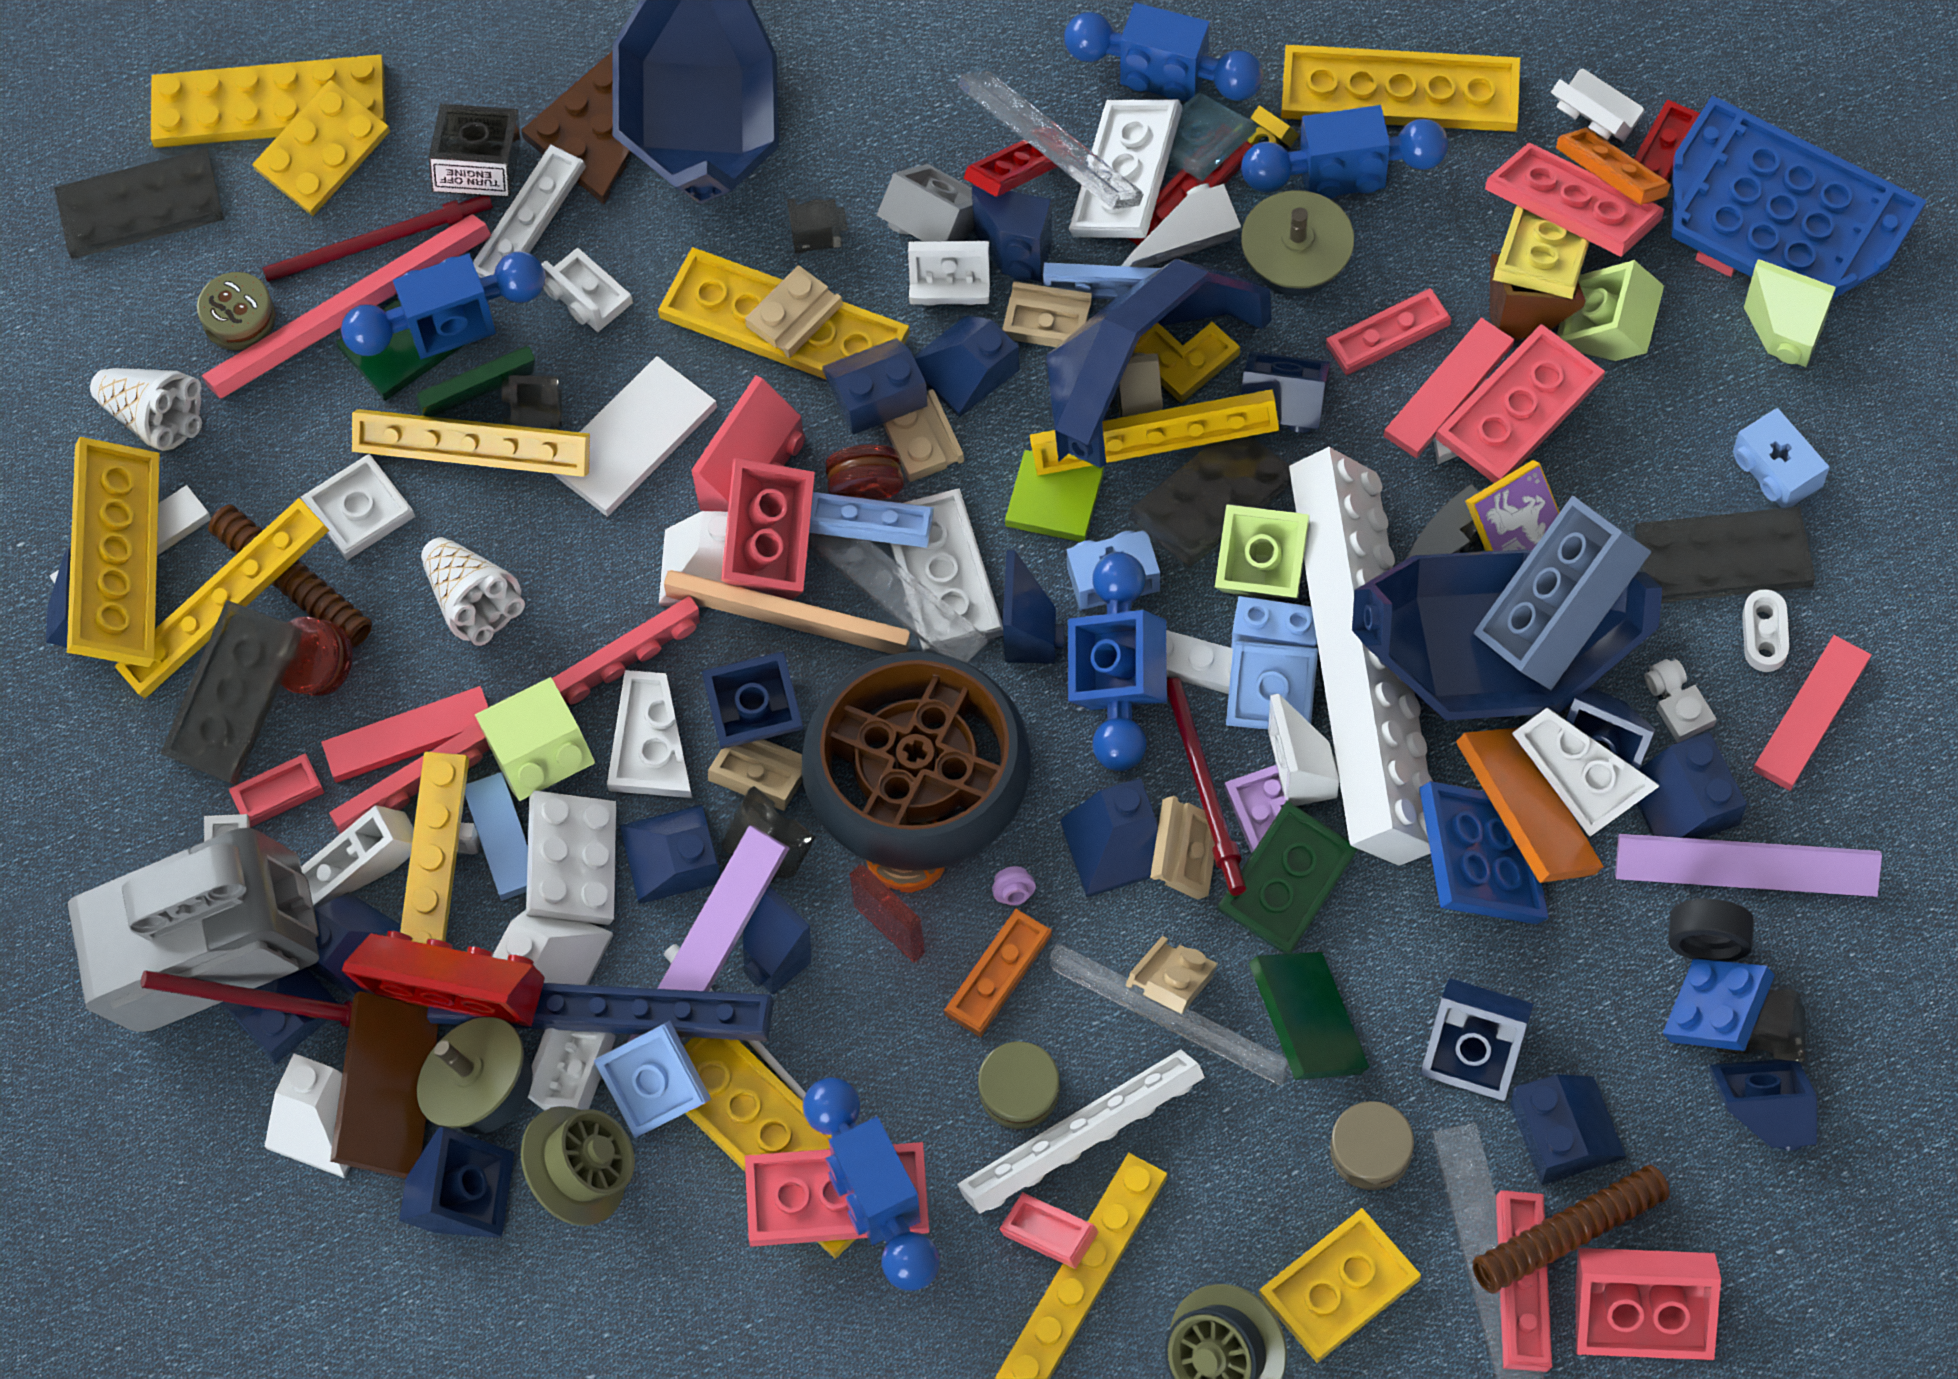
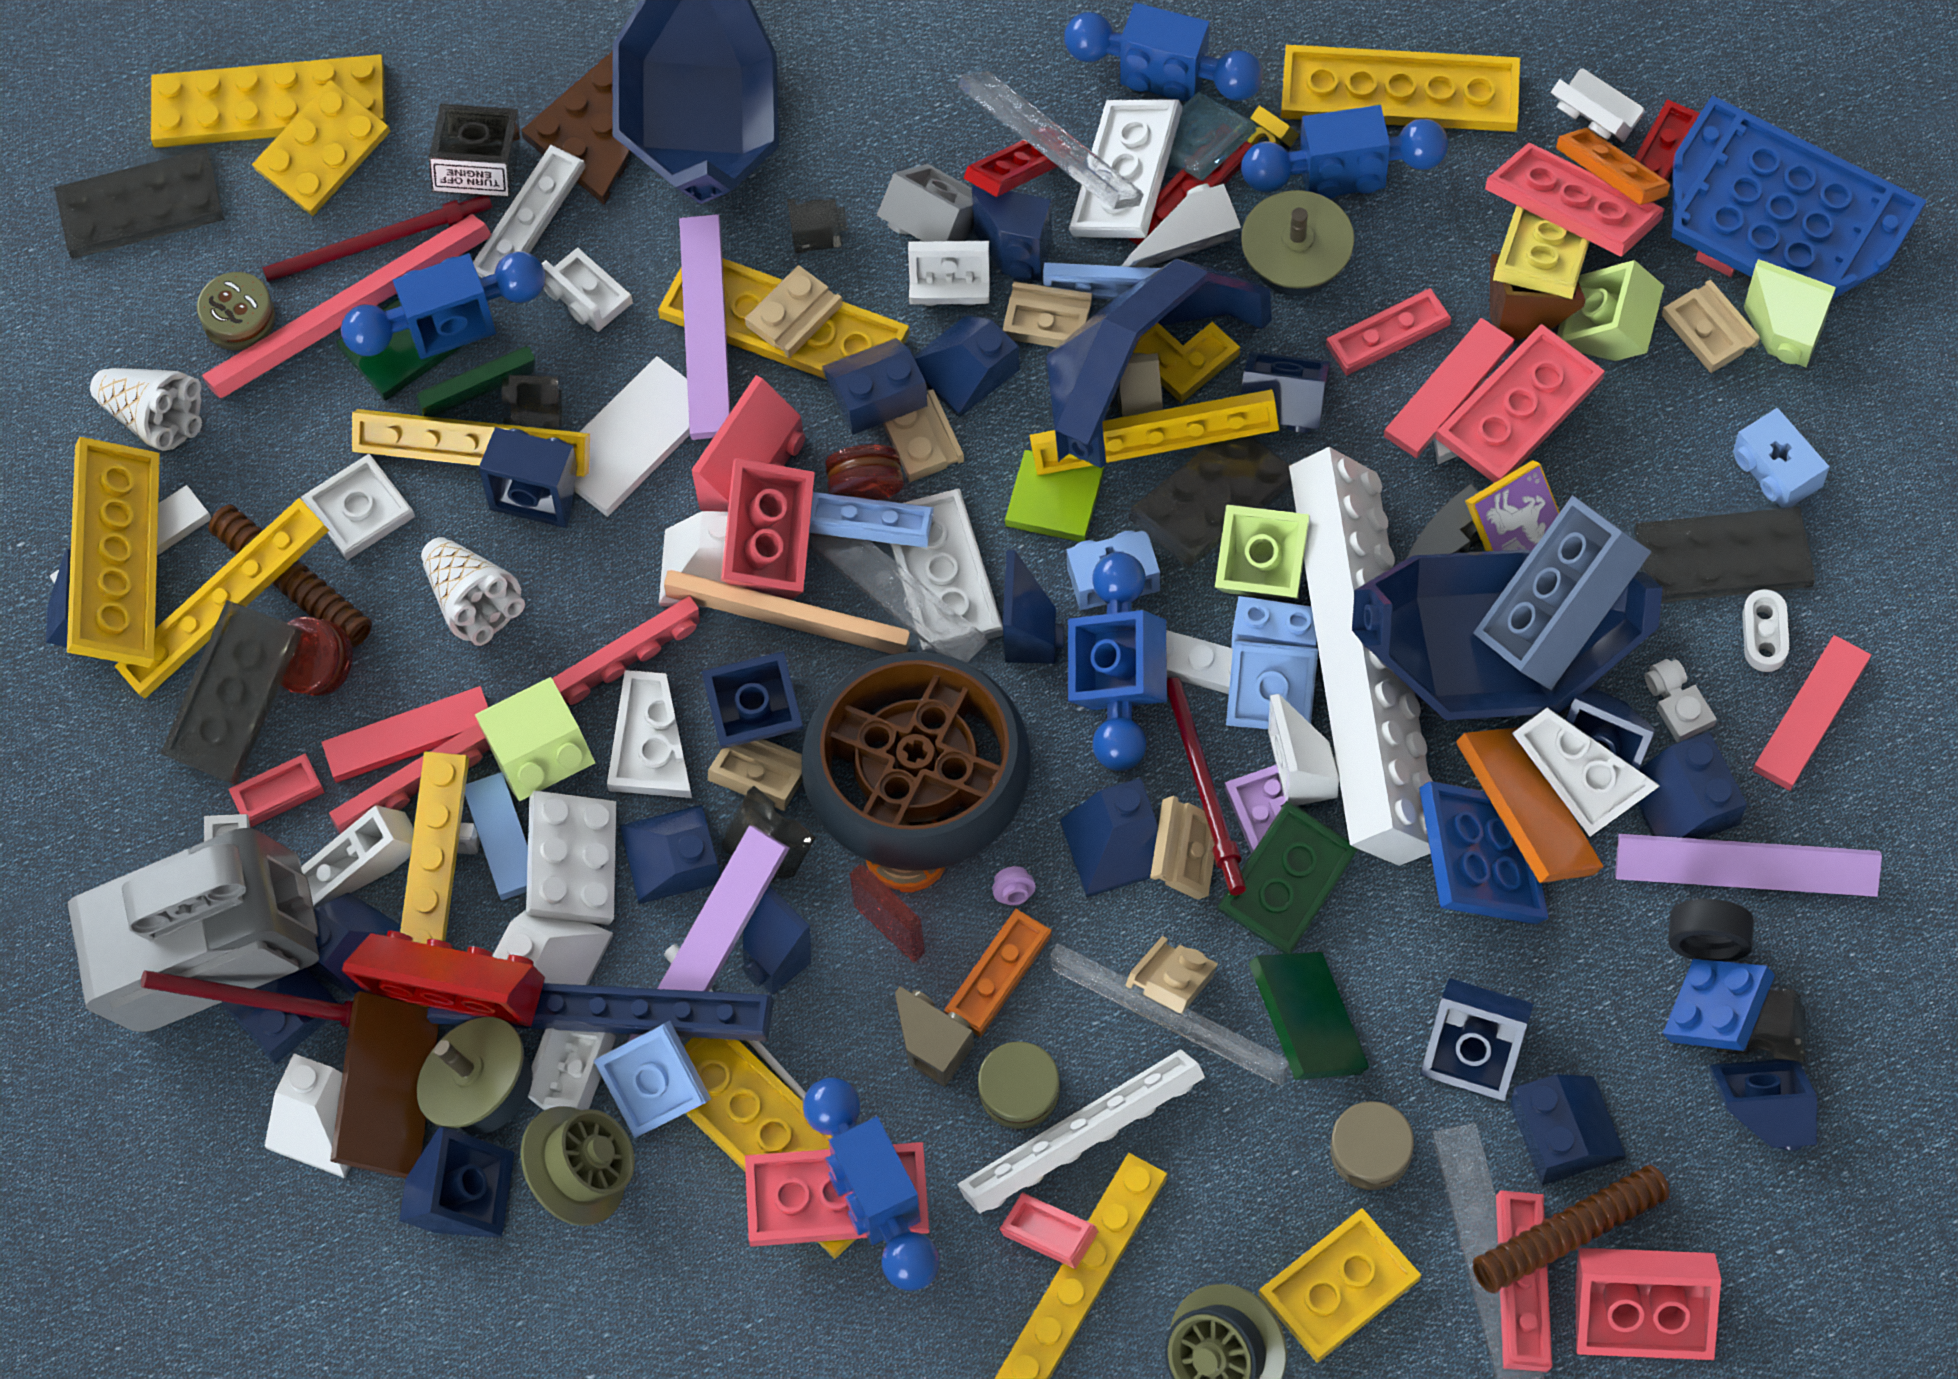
none -> dark blue slope [479,427,577,528]
none -> lavender tile [679,214,731,440]
none -> dark tan slope [895,986,974,1087]
none -> tan plate [1662,279,1760,373]

